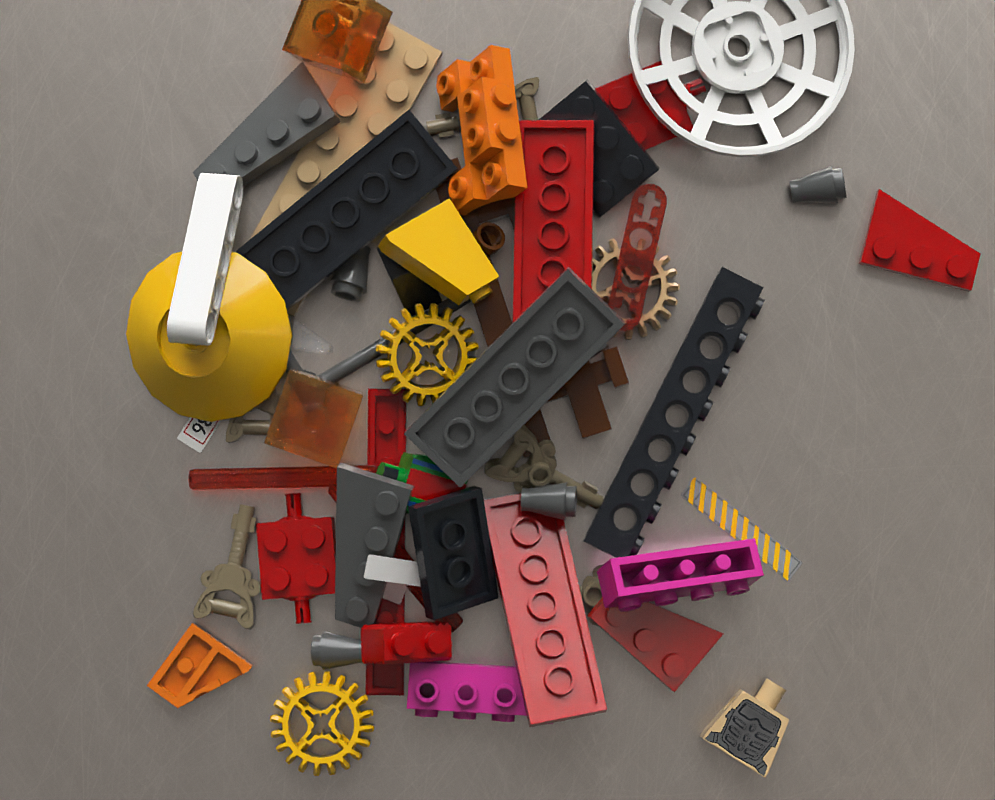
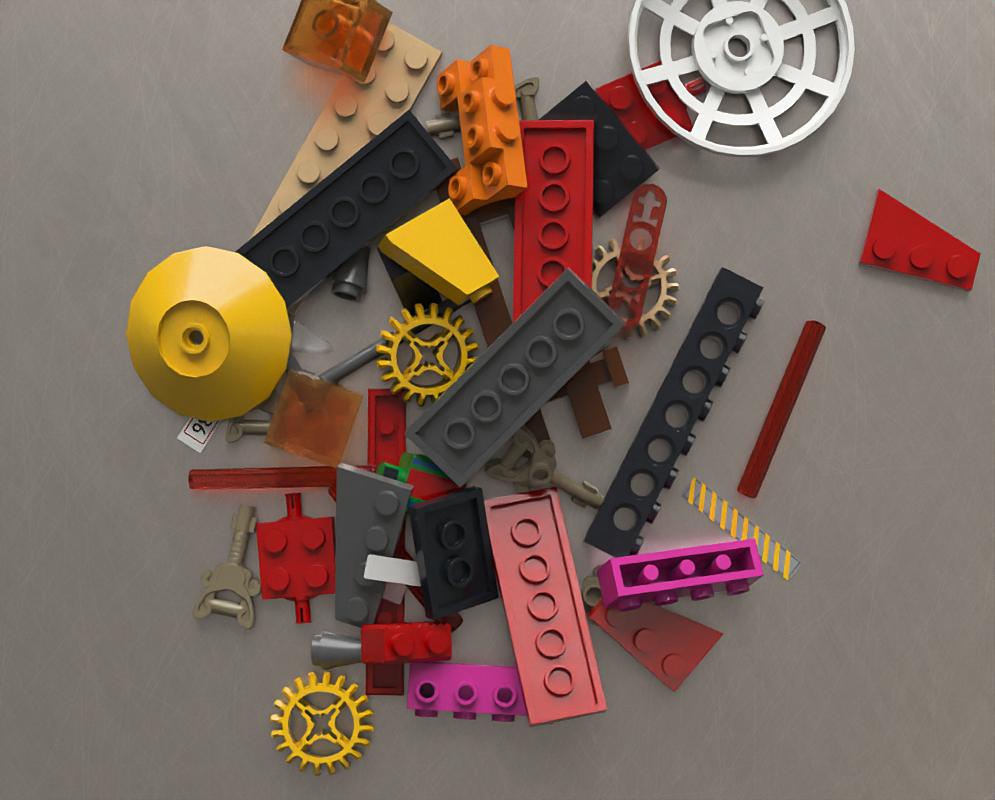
orange wing [147,622,253,708] -> none
white beam [167,173,243,346] -> none
dark grey wing [193,61,340,187] -> none
reddish brown hinge [473,222,505,256] -> none
dark grey cone [521,482,577,521] -> none
torso [700,678,789,778] -> none
dark grey cone [790,166,847,203] -> none
none -> clear red axle [737,319,826,498]

